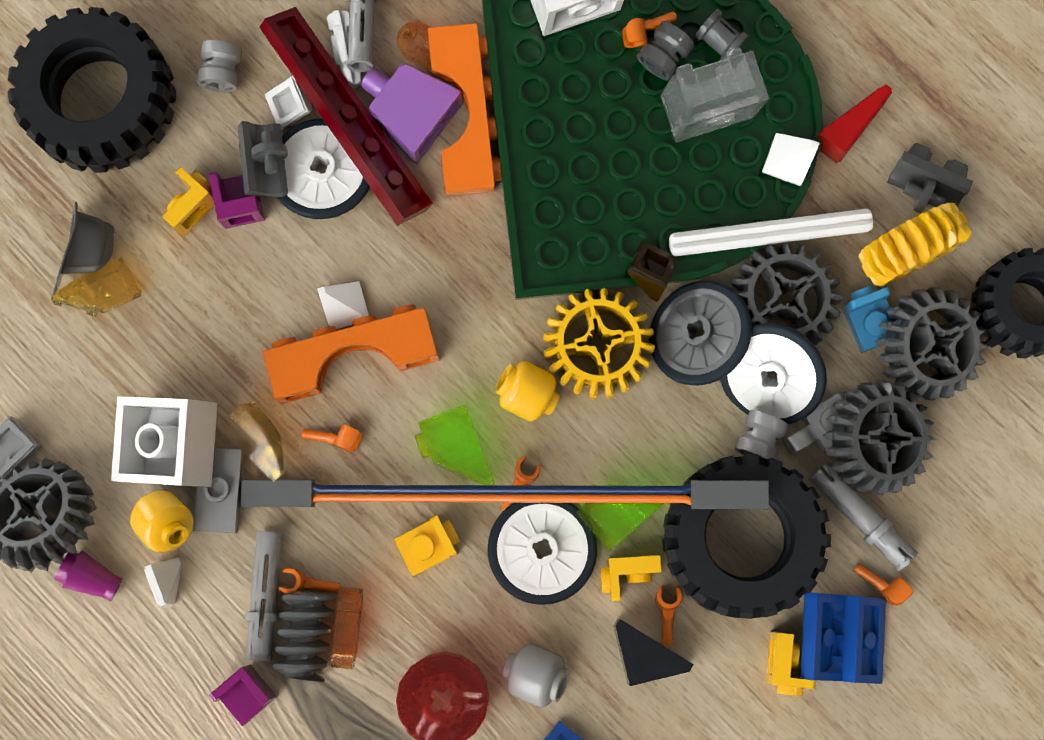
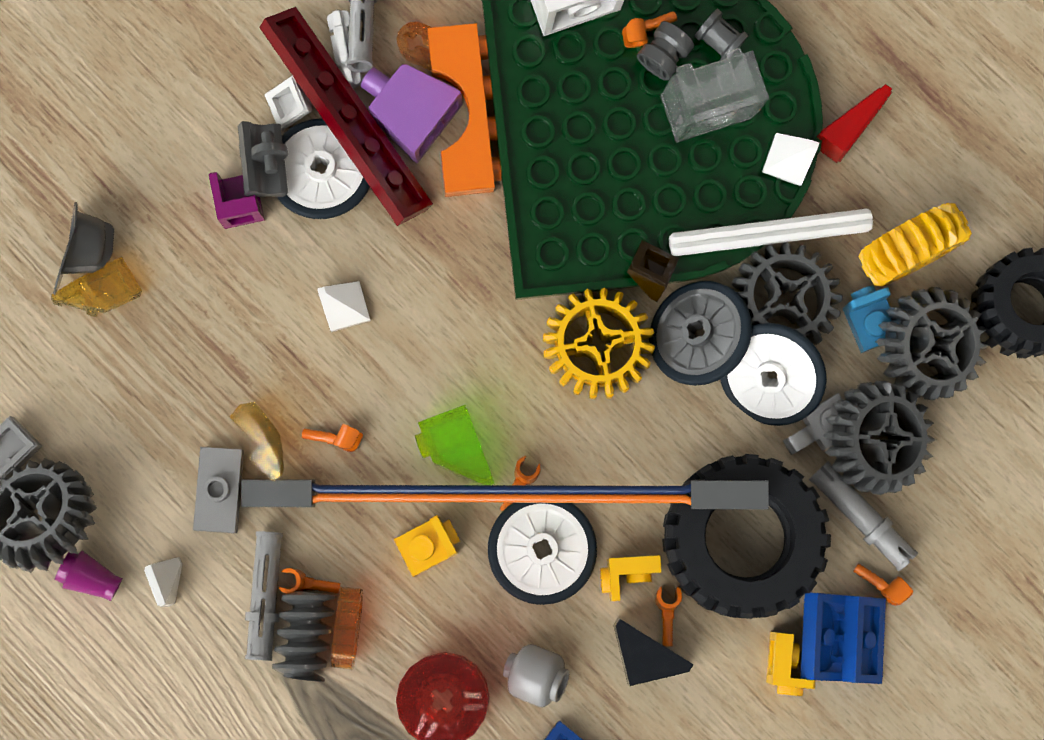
black tyre [8,7,176,173] -> none
white brick [111,396,217,487] -> none
yellow head [130,490,194,553] -> none
yellow bracket [162,166,215,237] -> none
light grey wheel [196,40,242,92] -> none
magenta panel [209,664,277,726] -> none
orange arch [262,304,439,404] -> none
yellow head [495,360,560,422] -> none
clear neon green slope [576,484,664,552] -> none
light grey wheel [735,410,789,459] -> none
dark grey hips [887,143,973,213] -> none

